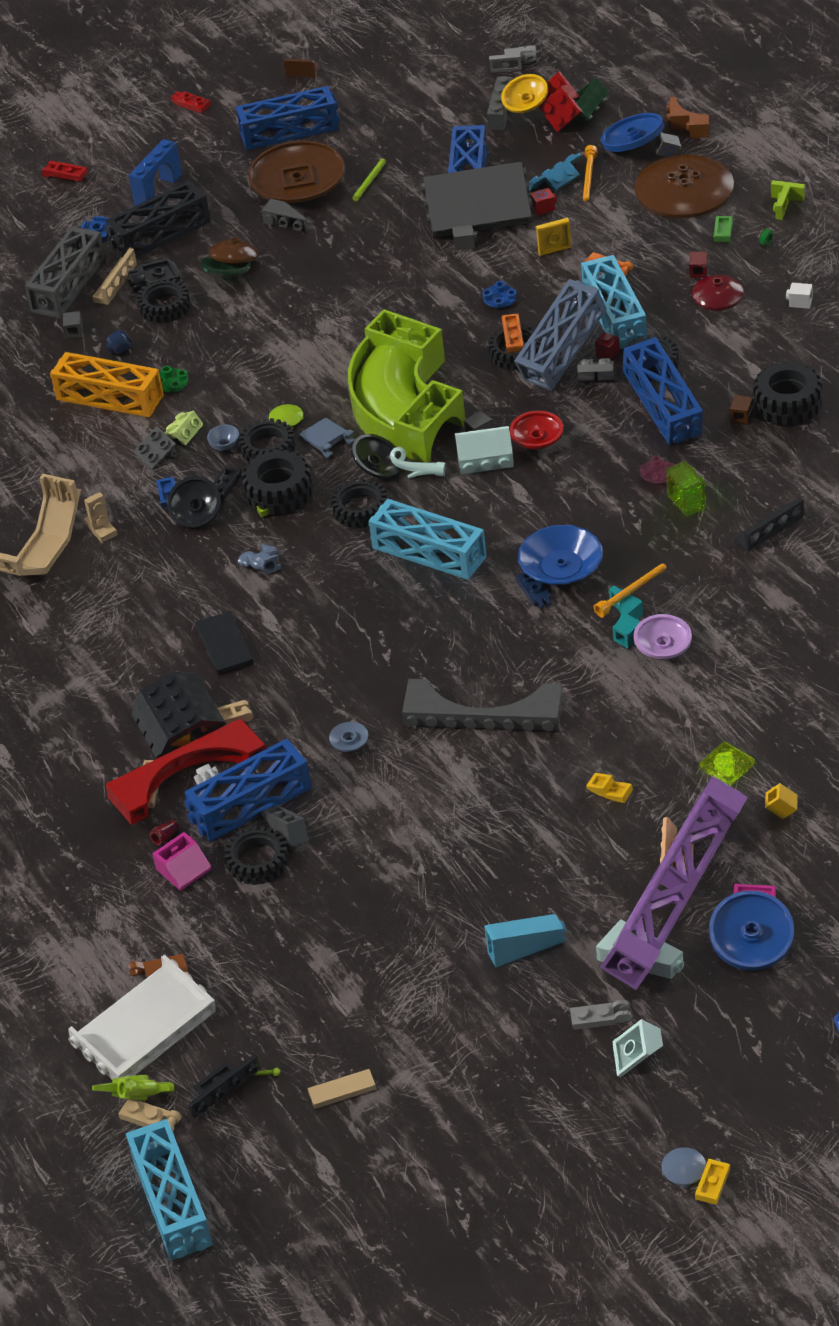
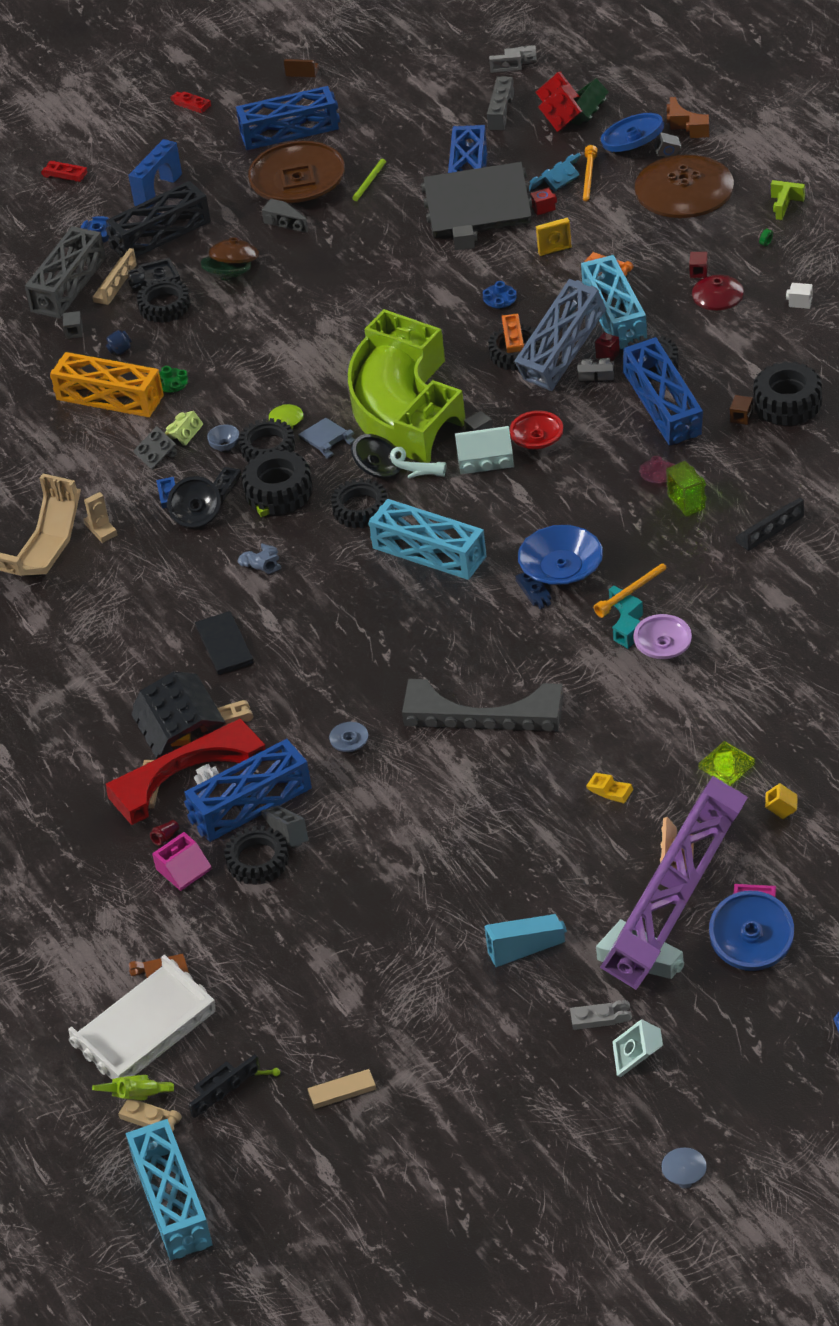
yellow dish [501,74,548,113] -> none
yellow plate [695,1159,730,1205] -> none
bright green tile [713,216,733,242] -> none

